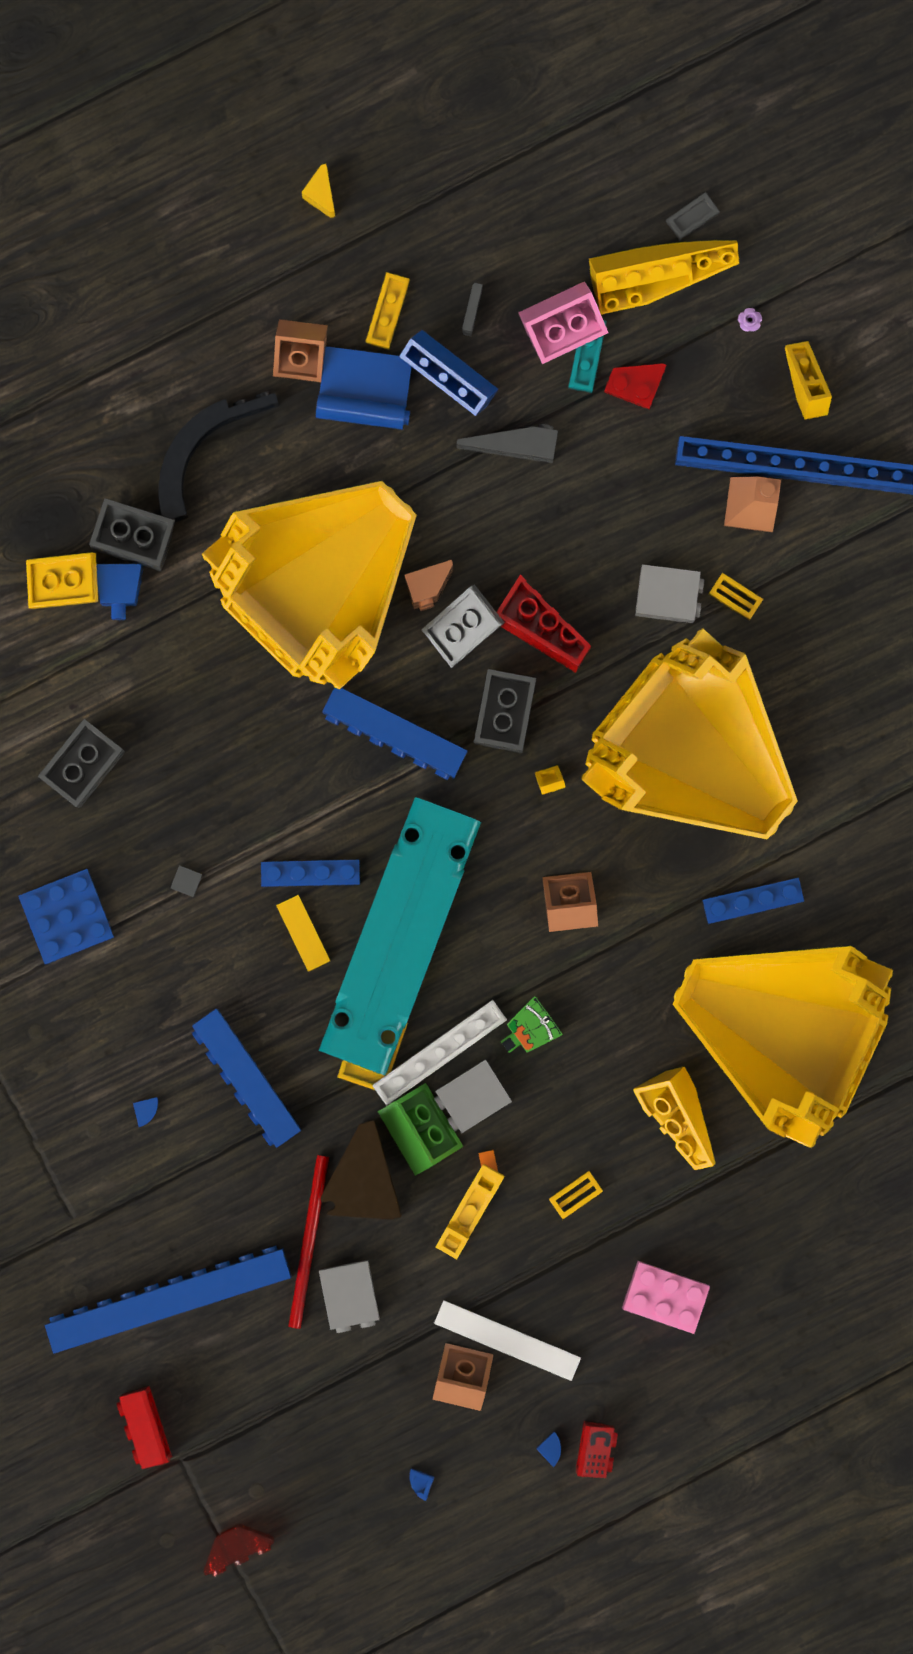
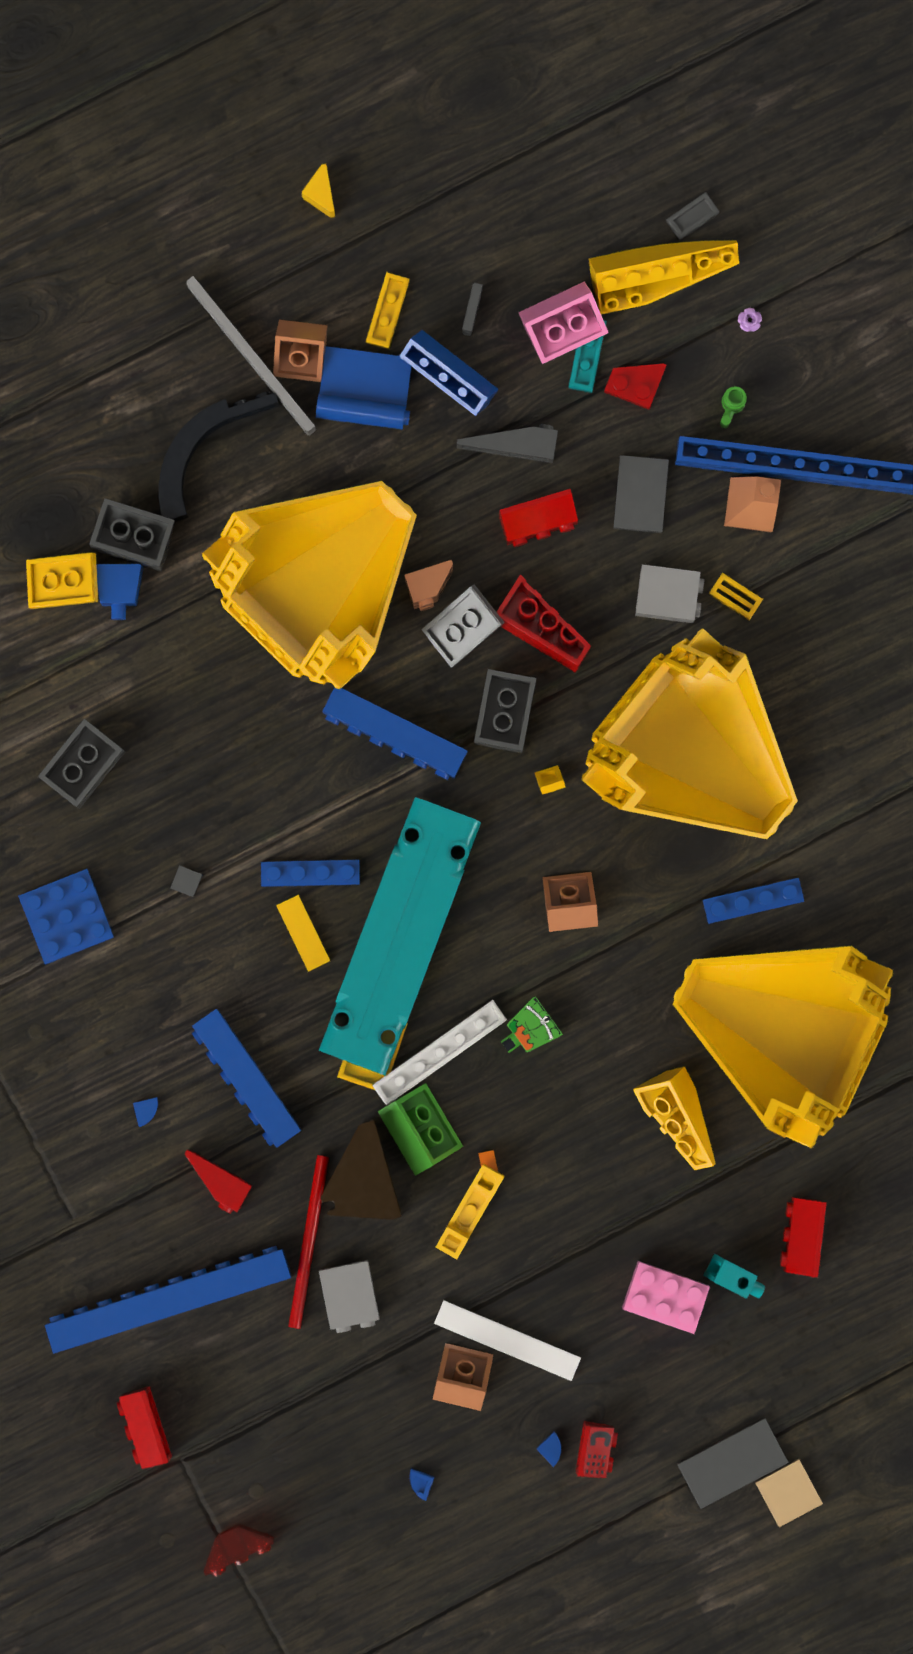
light grey brick [434,1060,512,1133] -> none
yellow tile [549,1171,603,1219] -> none
yellow slope [785,341,832,419] -> none
none -> red slope [185,1149,253,1214]
none -> light grey tile [186,276,316,436]
none -> red slope [499,489,578,547]
none -> dark grey tile [613,455,669,533]
none -> dark grey tile [677,1417,788,1509]
none -> teal torso [703,1253,765,1299]
none -> bright green piece [720,386,747,428]
none -> tan tile [755,1459,823,1527]
none -> red slope [780,1197,826,1278]

